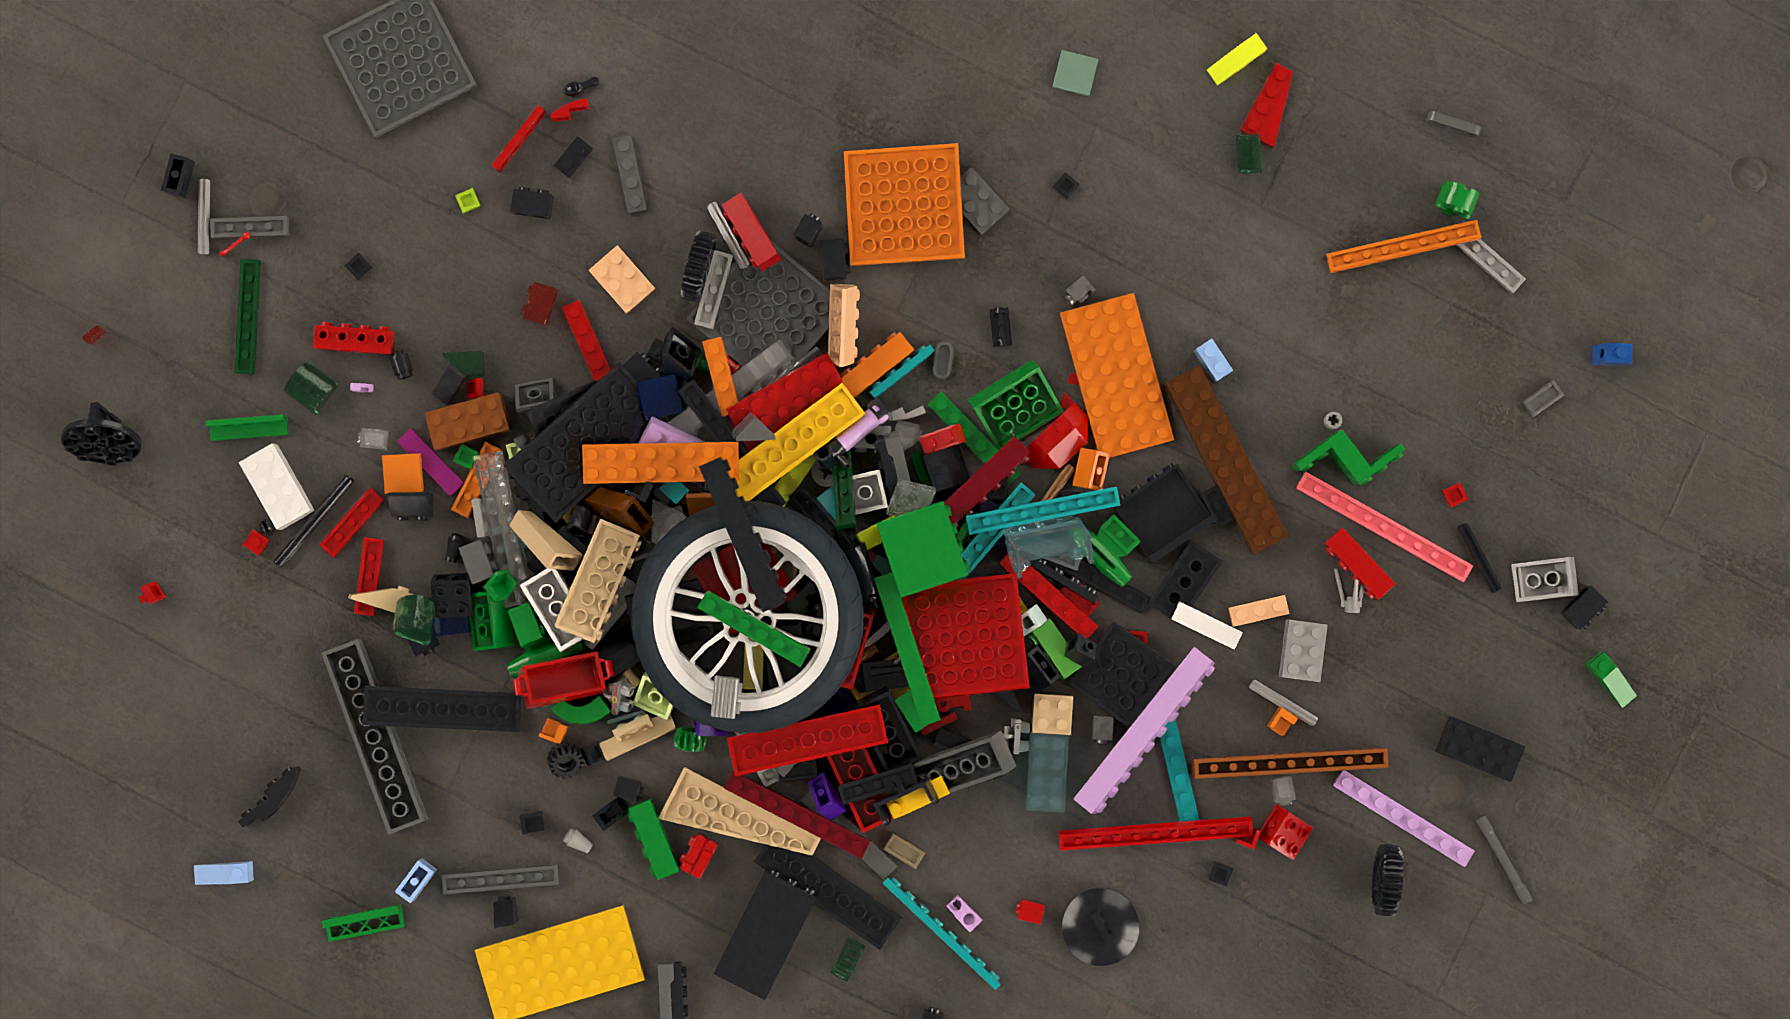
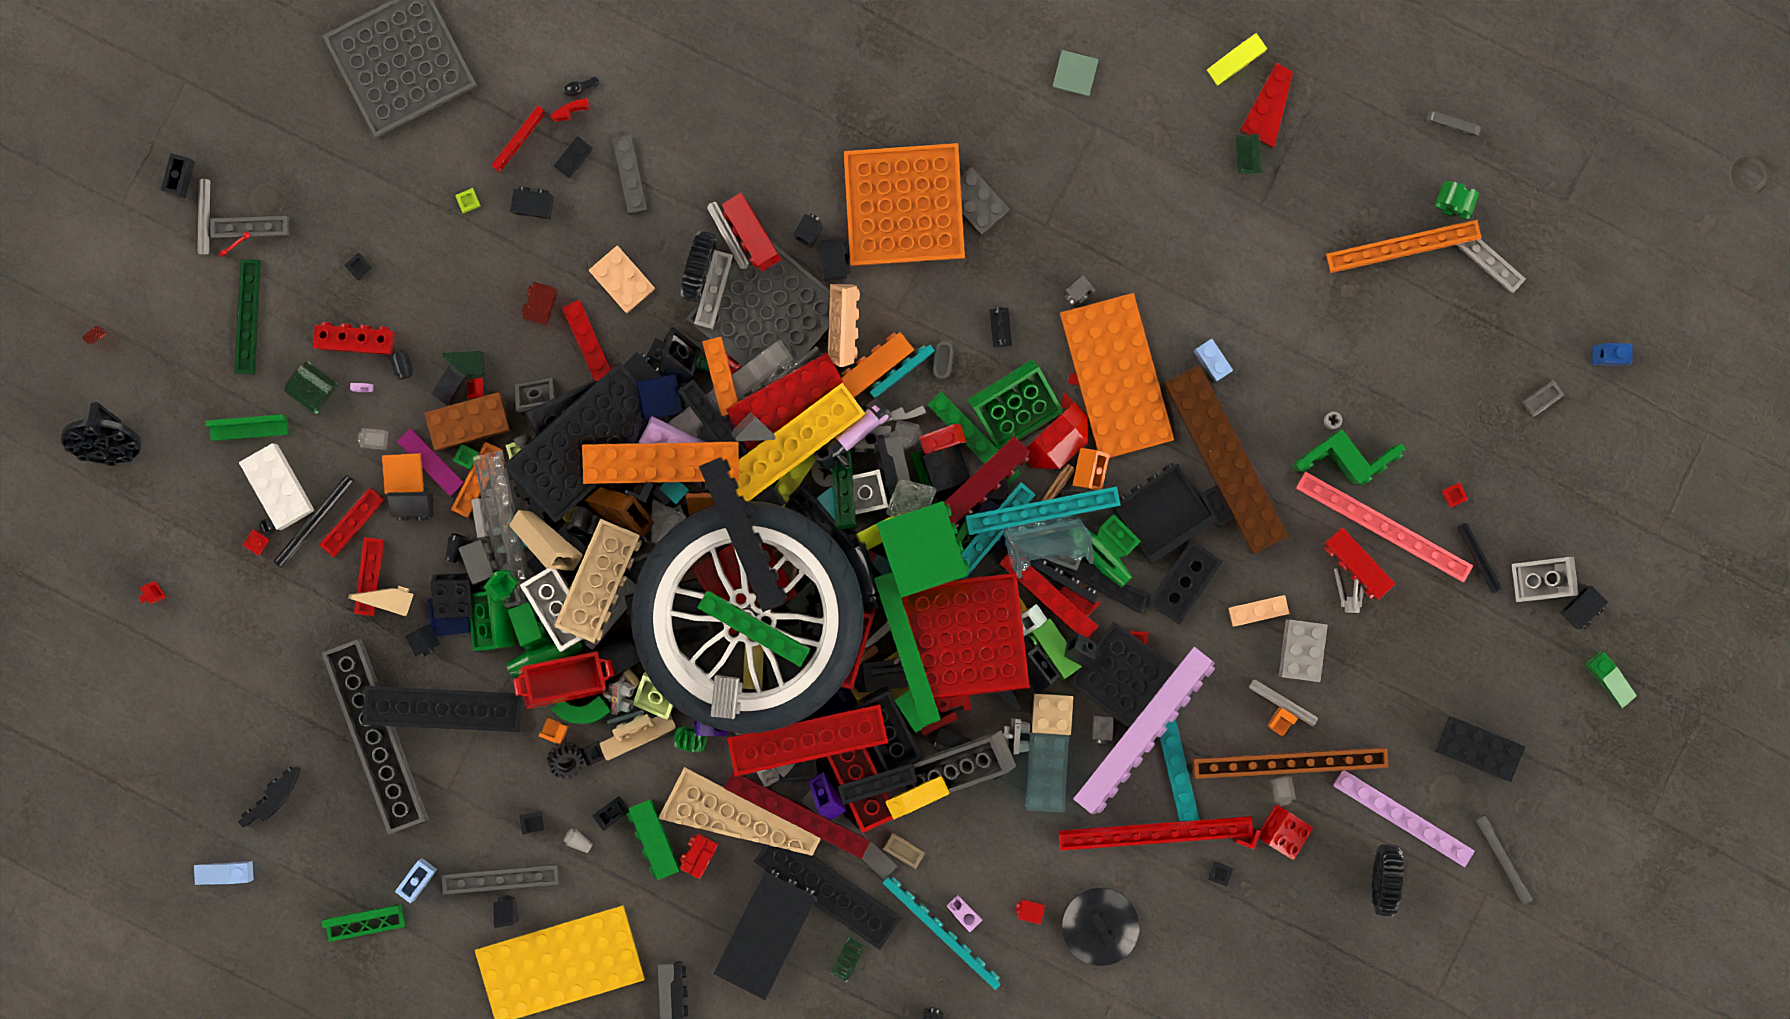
clear green brick [392,595,436,646] -> none
black brick [613,776,644,802] -> none
black piece [873,778,939,826] -> none
black tile [1053,172,1080,200] -> none
white sticker [1172,602,1243,650] -> none

